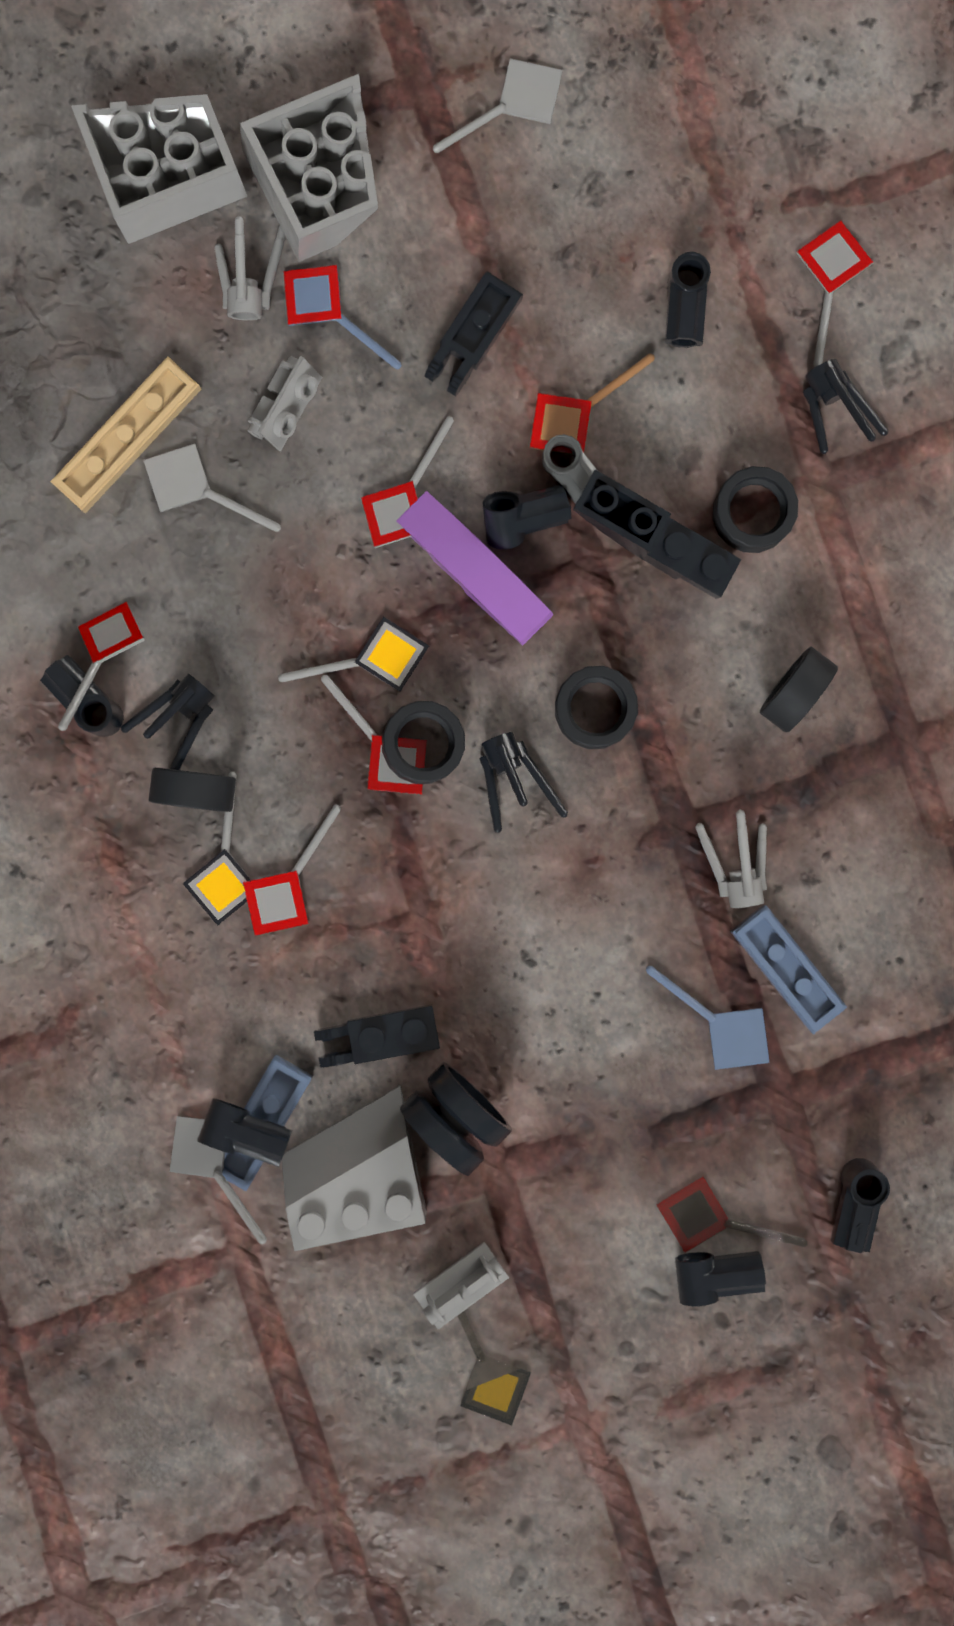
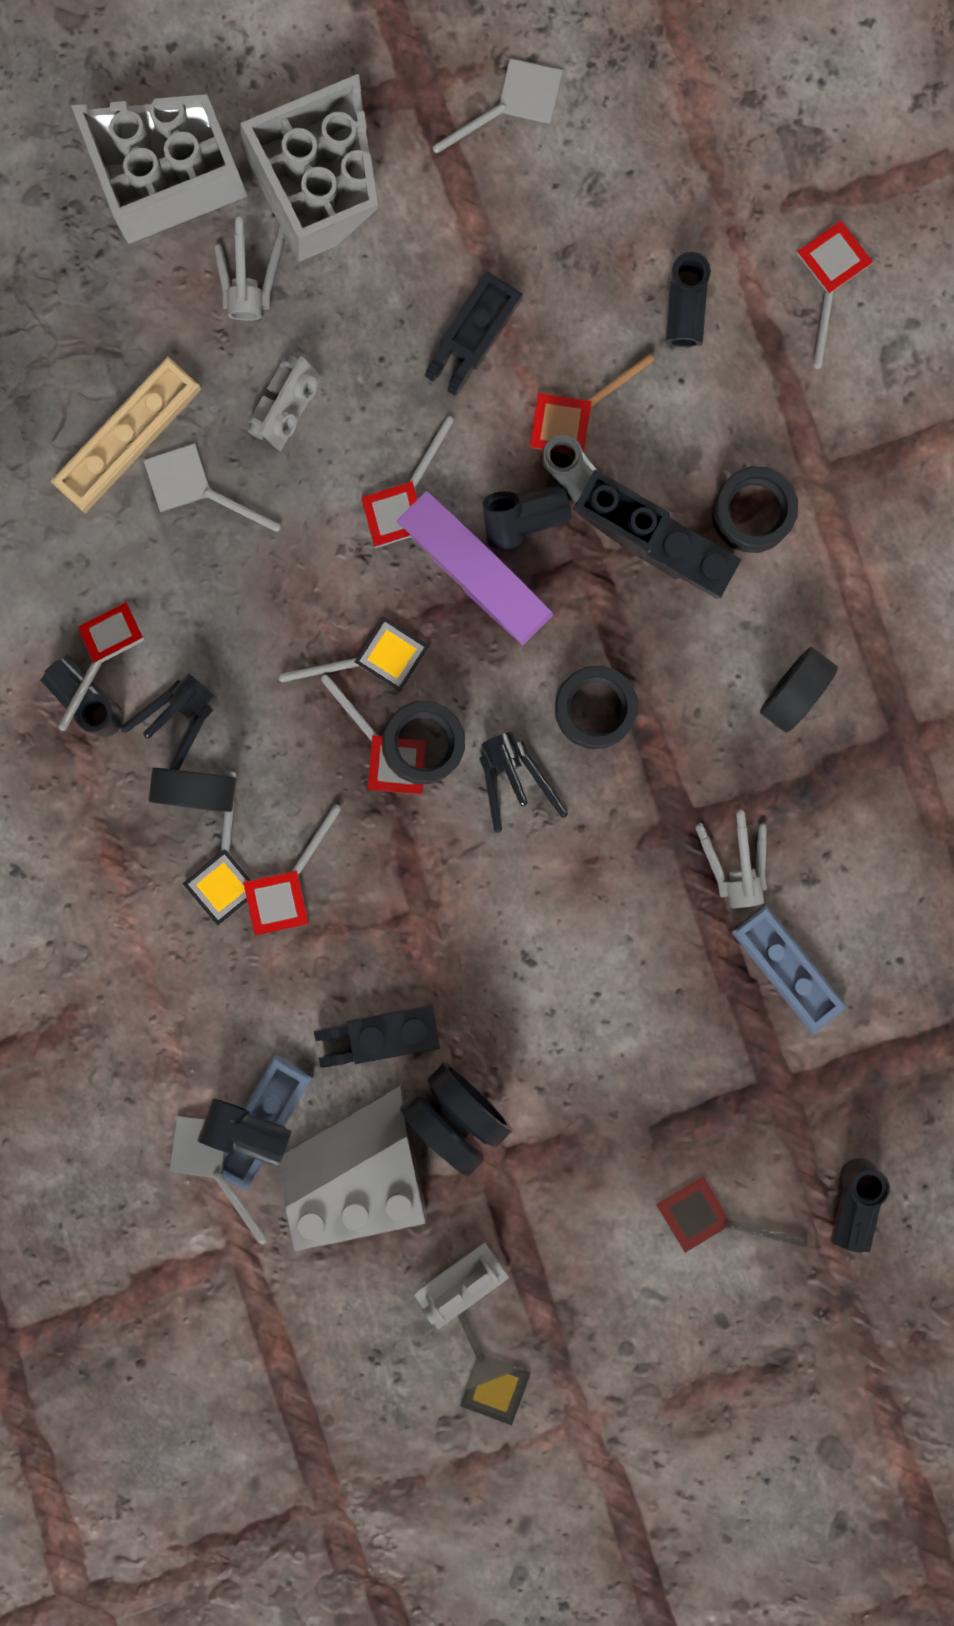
piece [283,265,402,369] -> none
sand blue piece [646,966,770,1070] -> none
black piece [675,1251,766,1307] -> none
black plant [803,359,888,454] -> none

